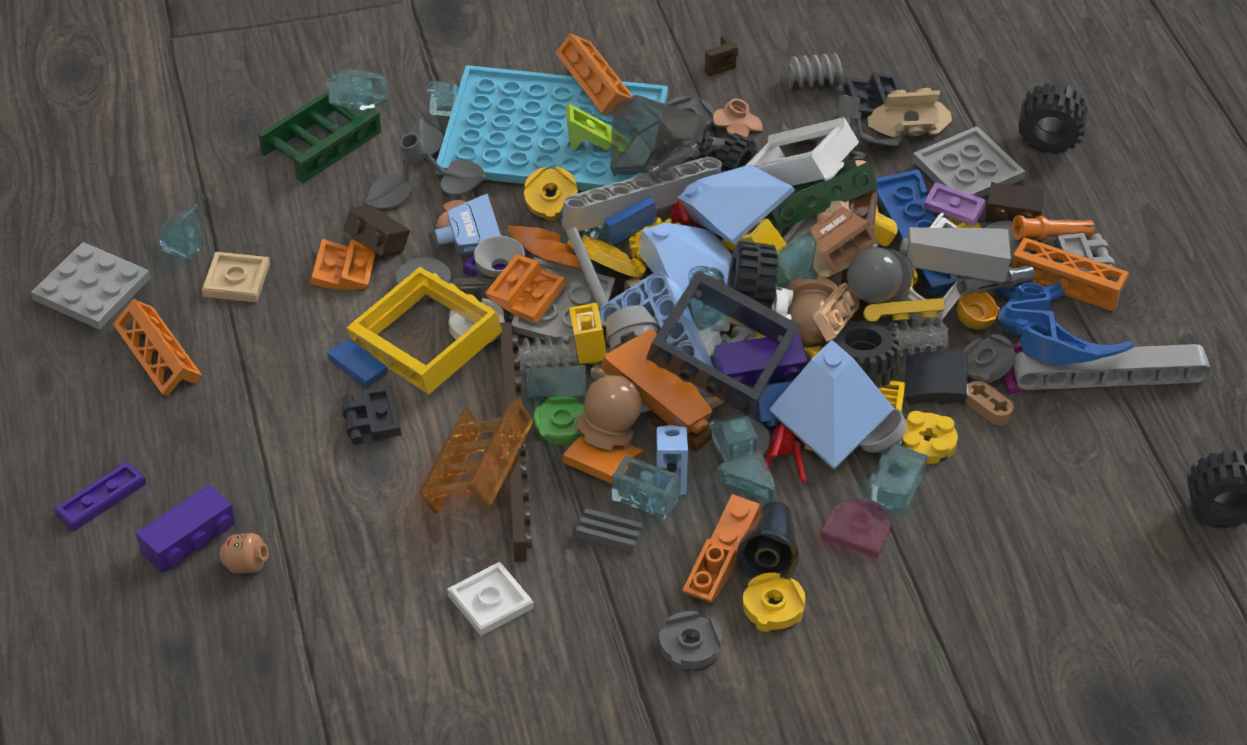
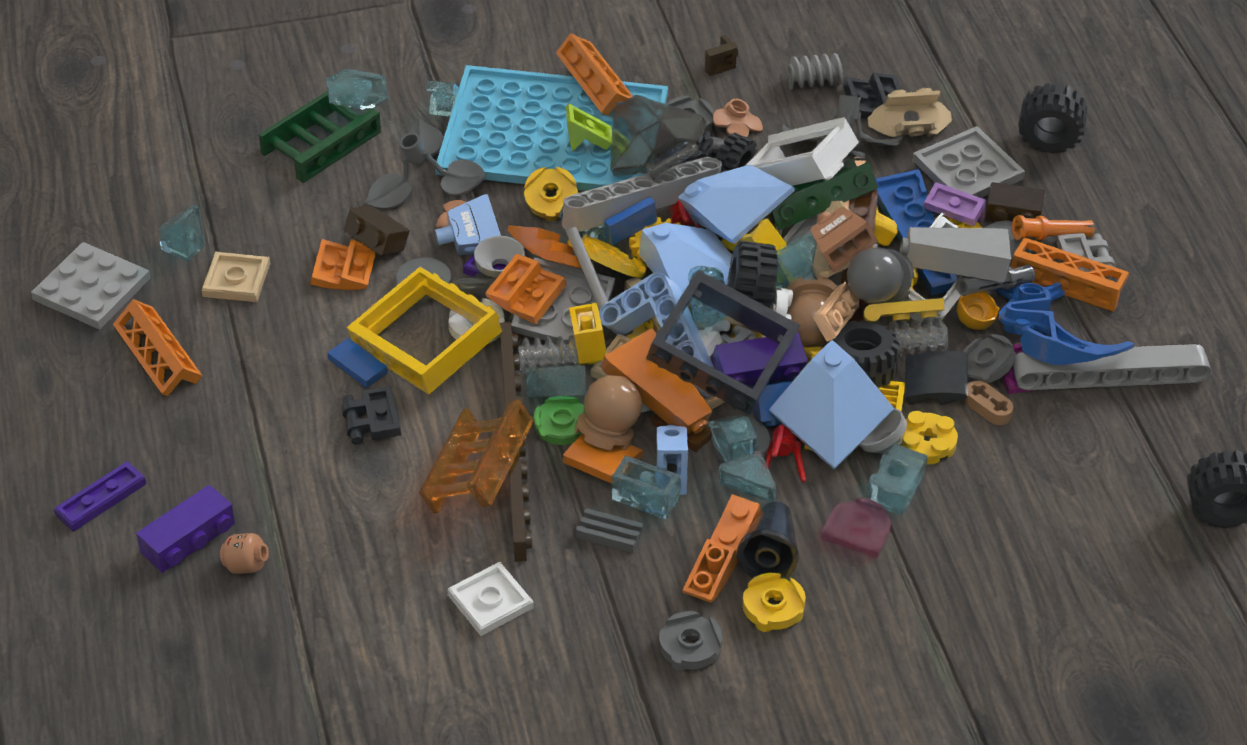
light grey cone [605,306,660,351] -> none

